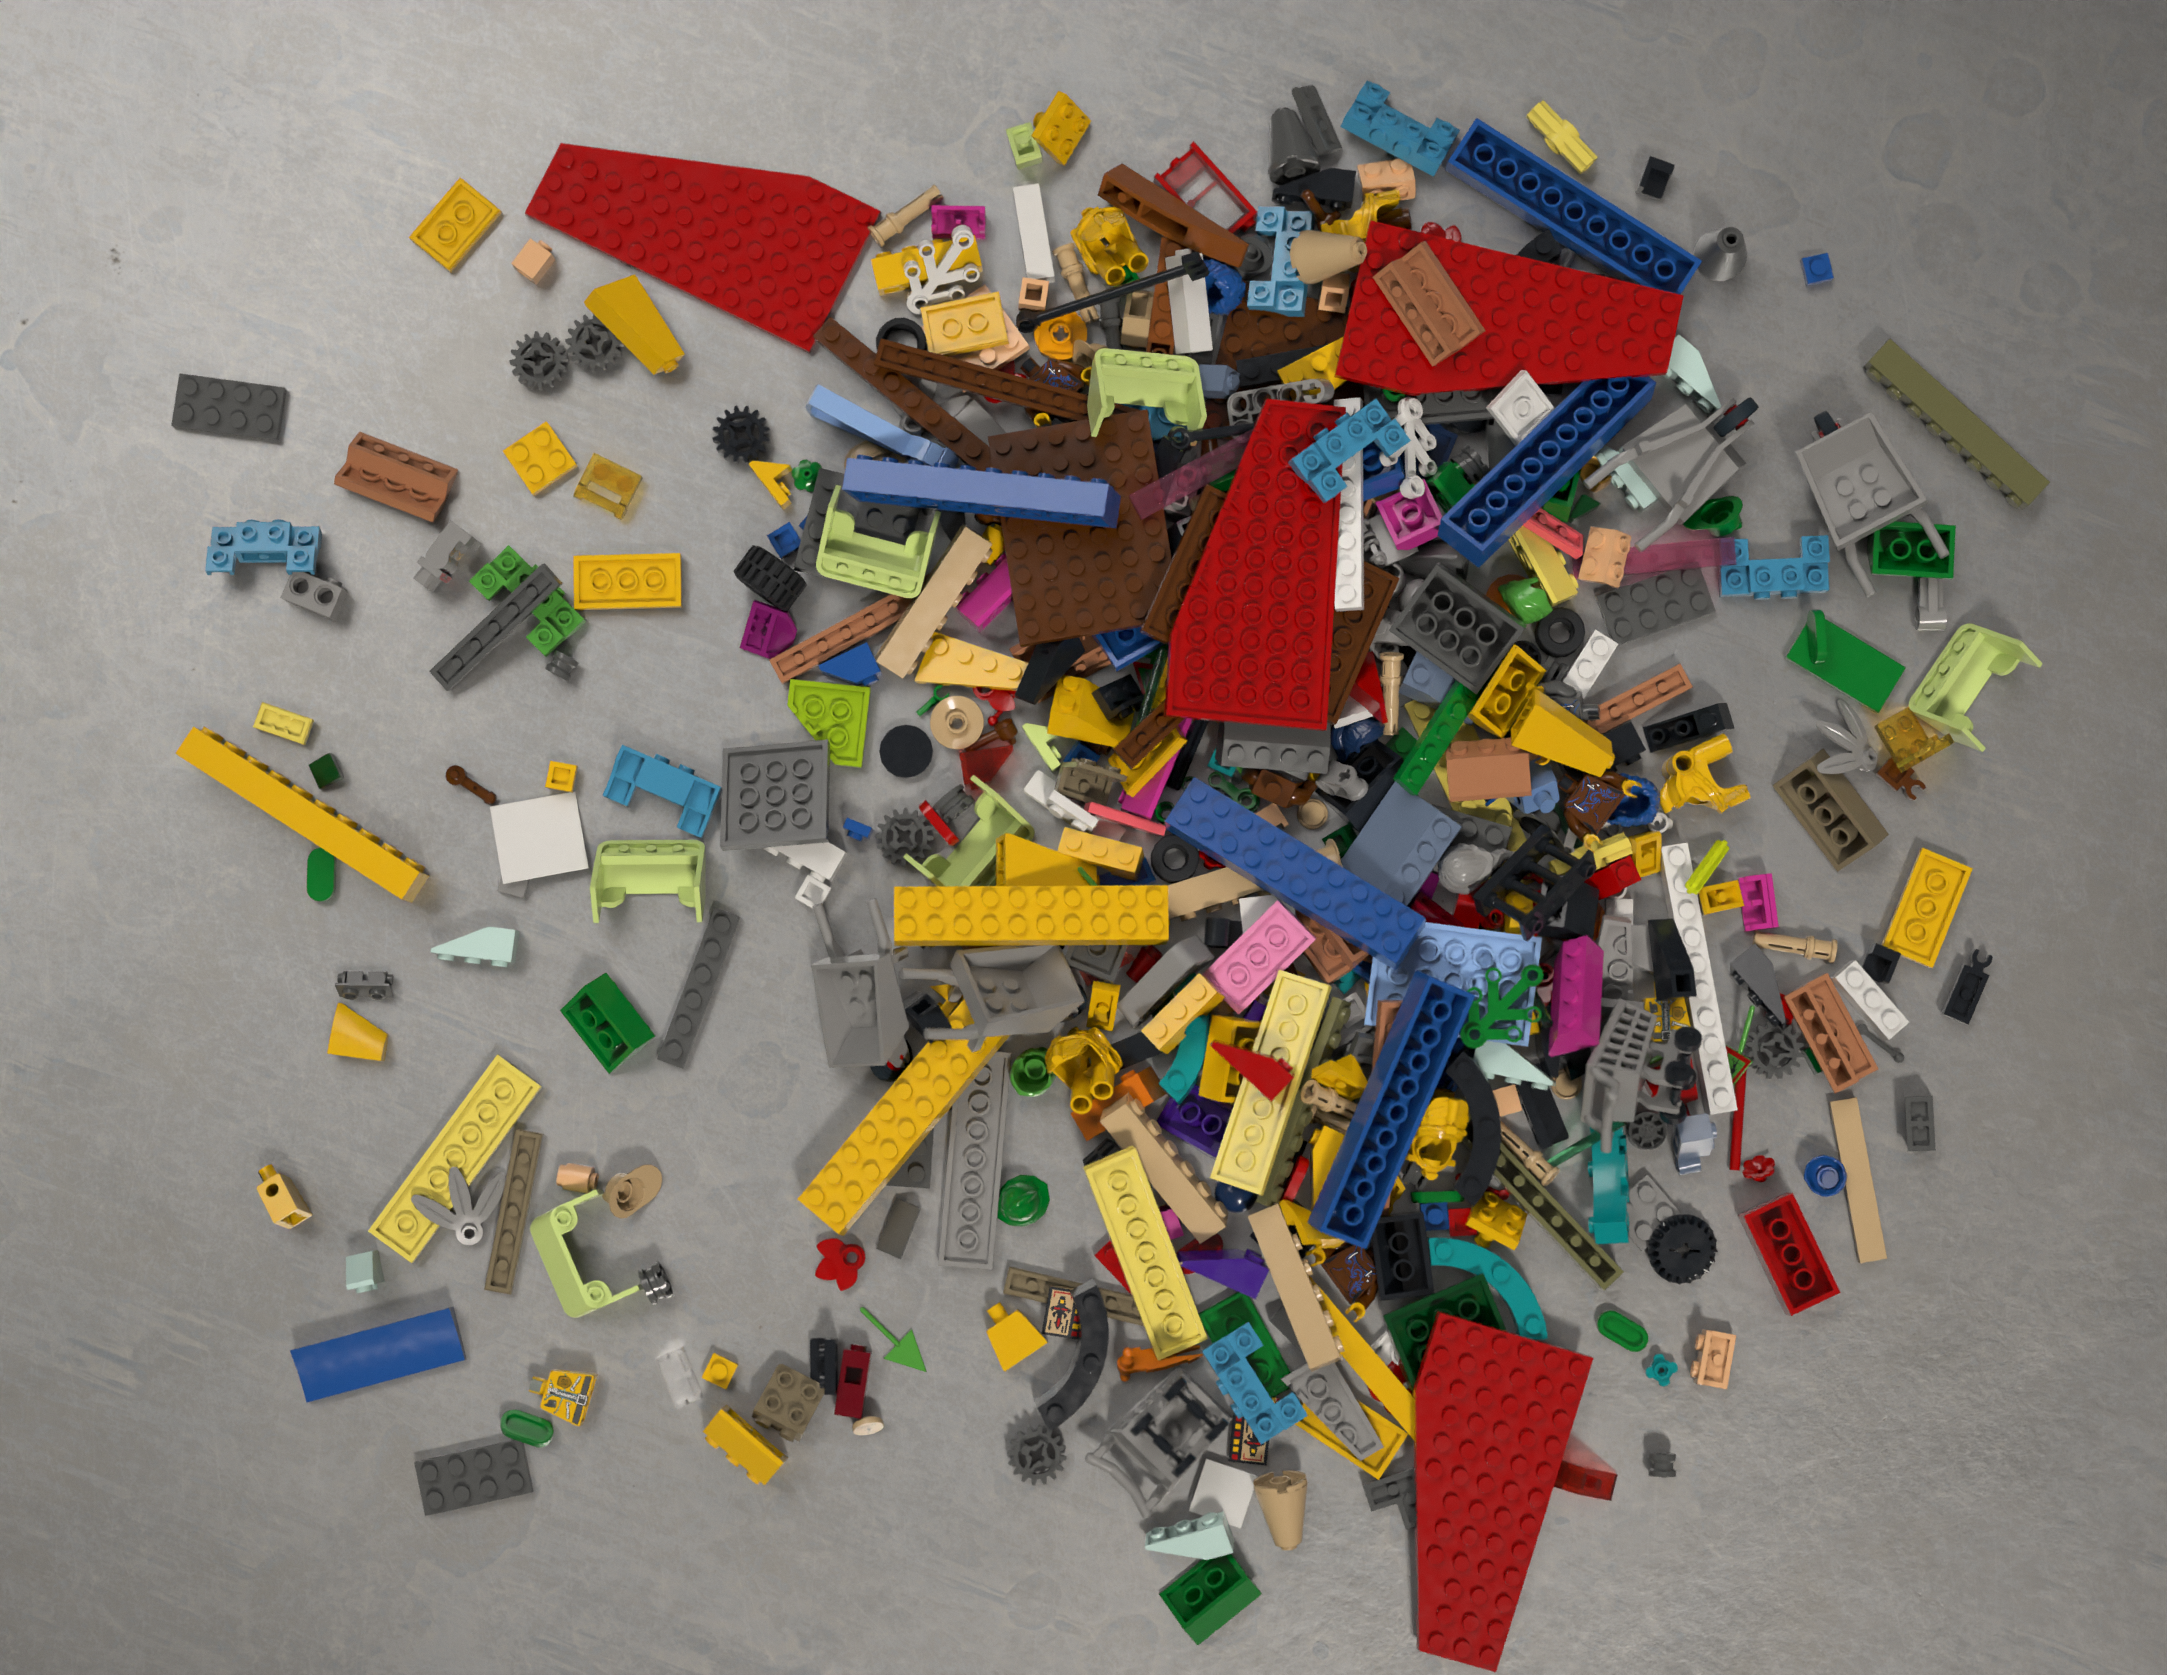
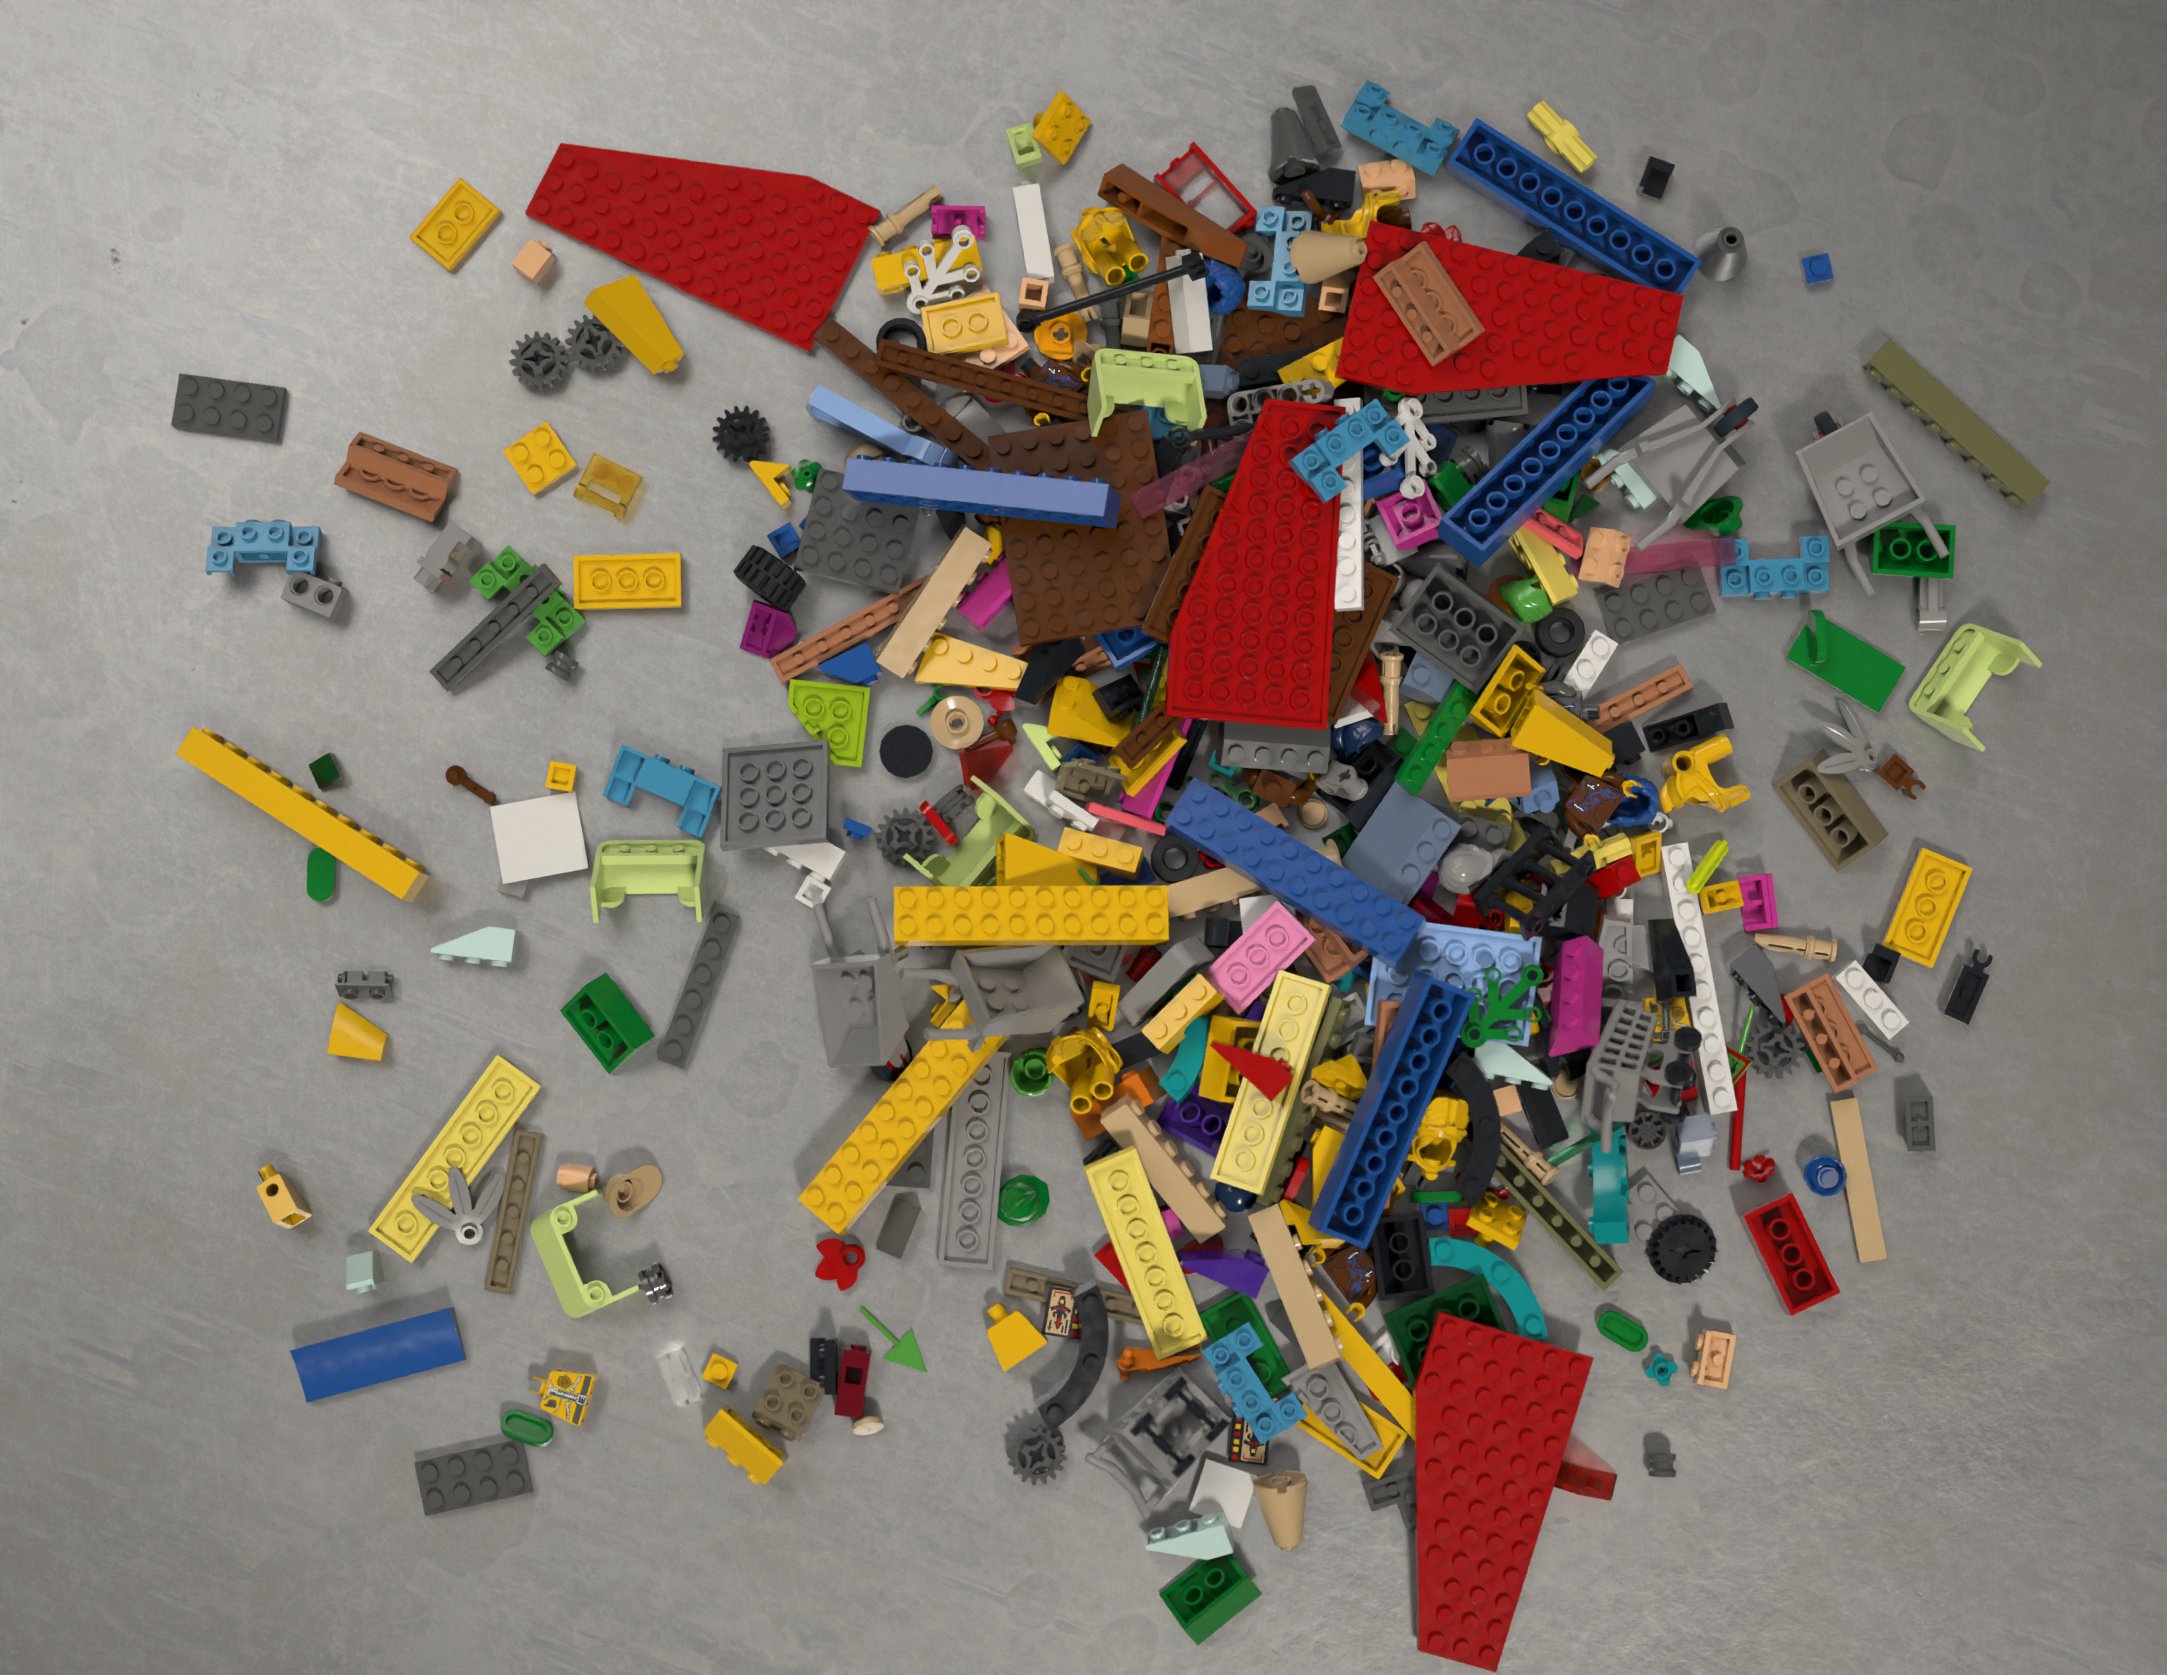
light yellow plate [253,702,314,745] -> none
yellowish green windscreen [816,485,941,598] -> none
black slope [903,991,952,1043] -> none
white tile [1486,370,1555,446] -> none
clear yellow bracket [1874,707,1955,773] -> none

